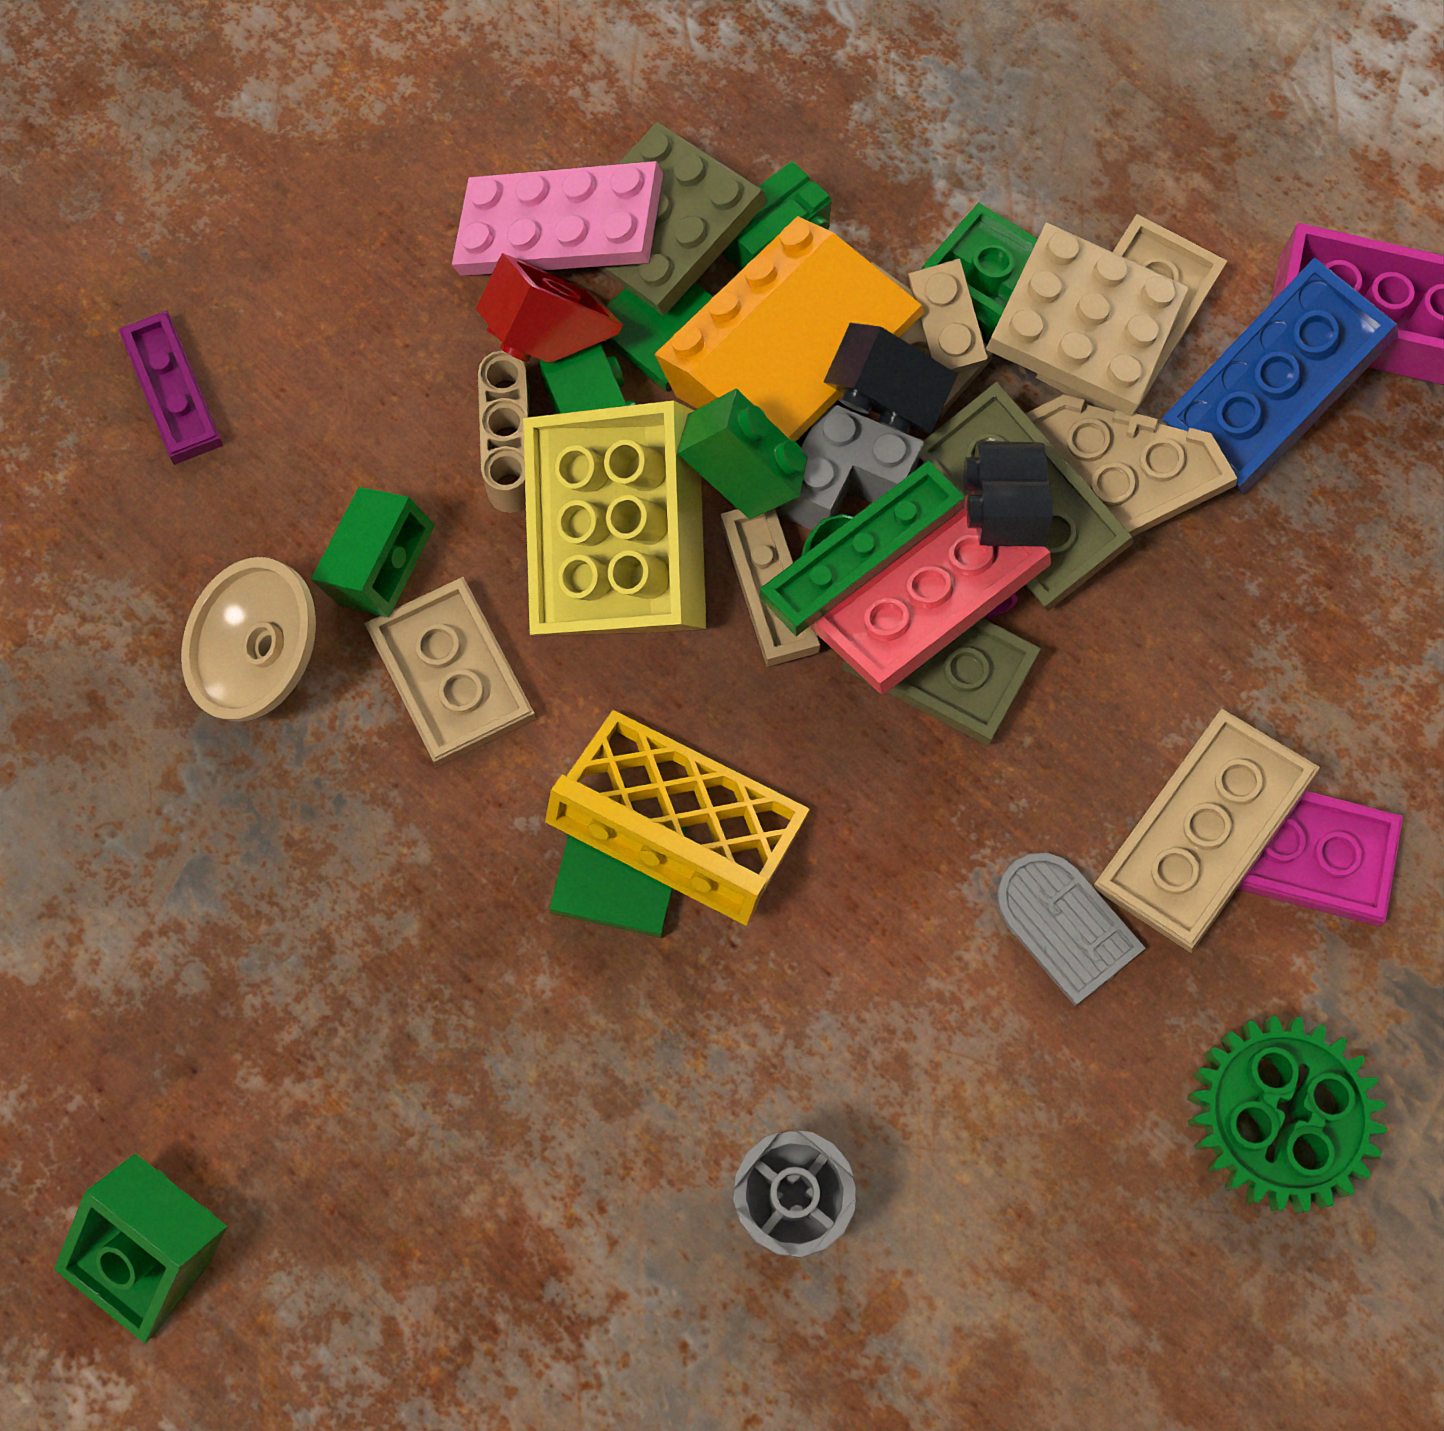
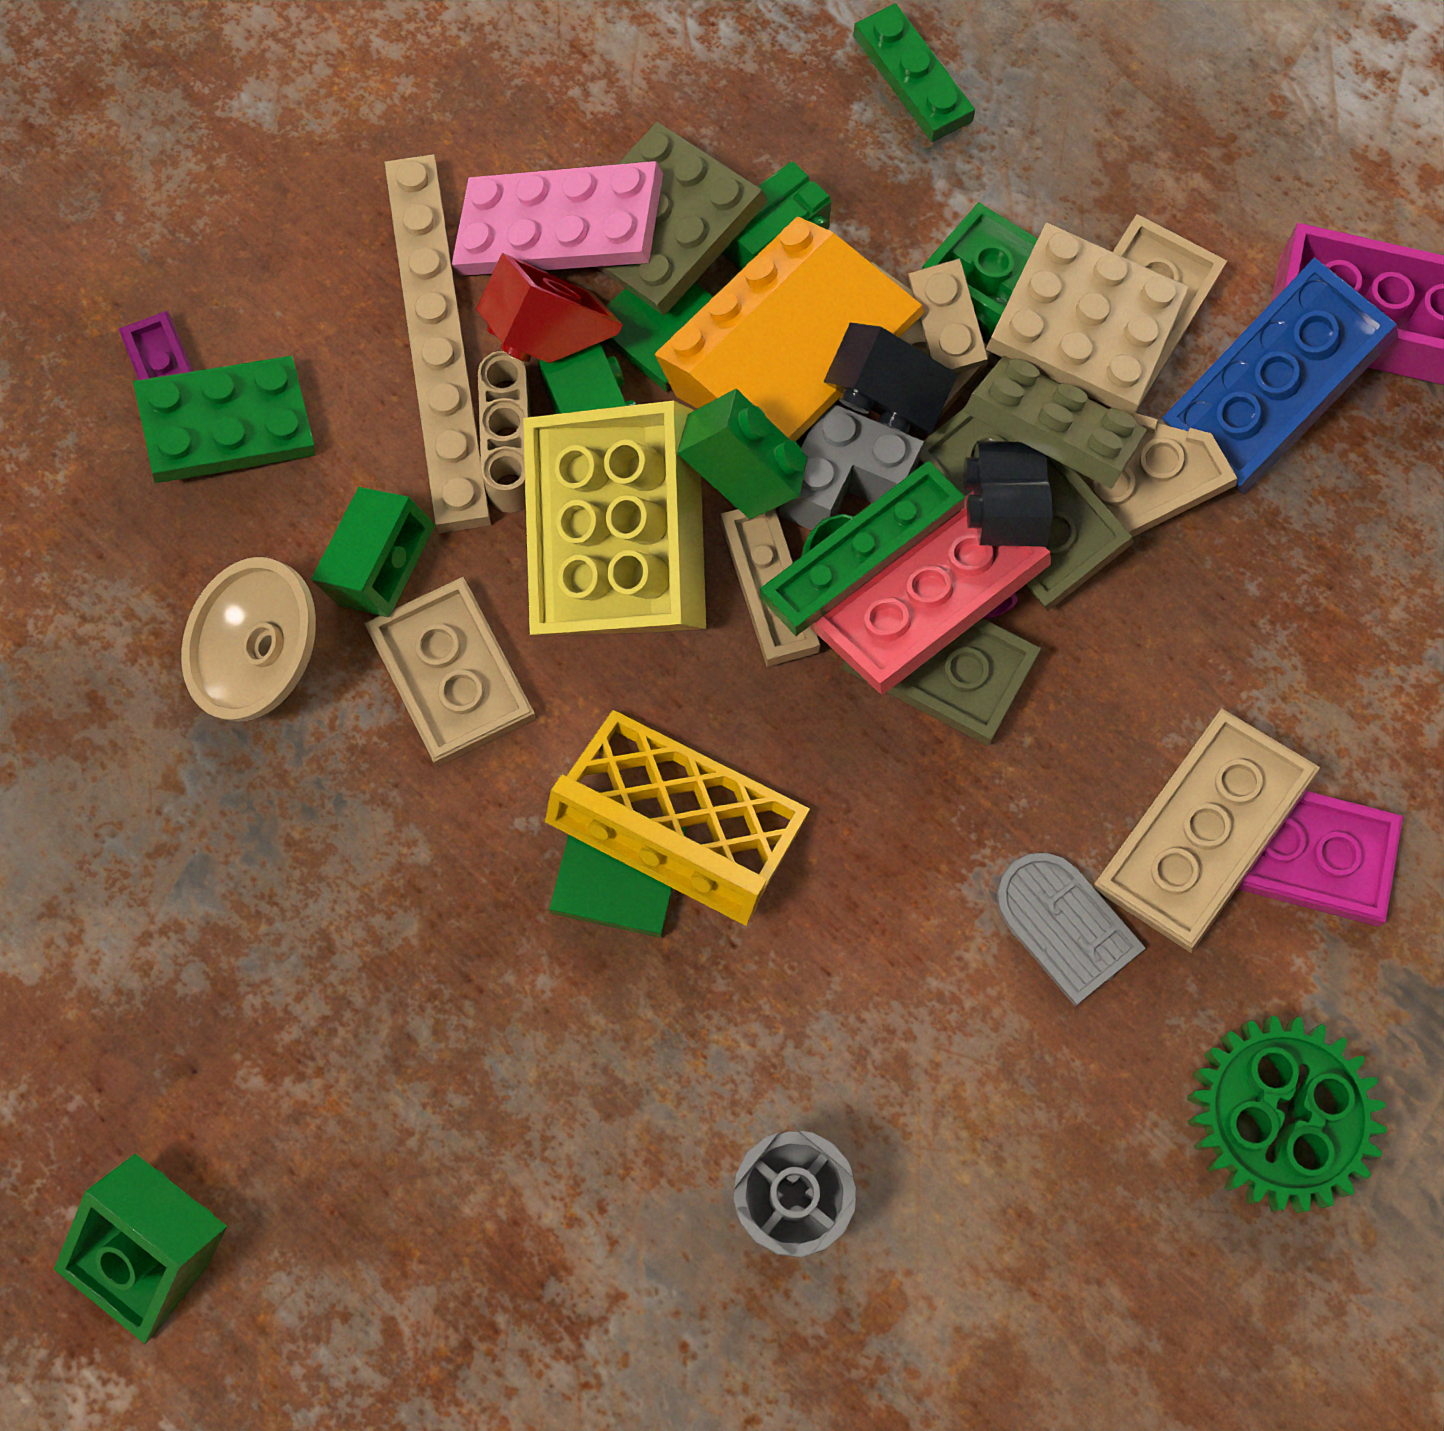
none -> green plate [133,355,315,484]
none -> tan plate [384,154,491,534]
none -> green plate [853,3,975,143]
none -> olive plate [964,356,1147,489]

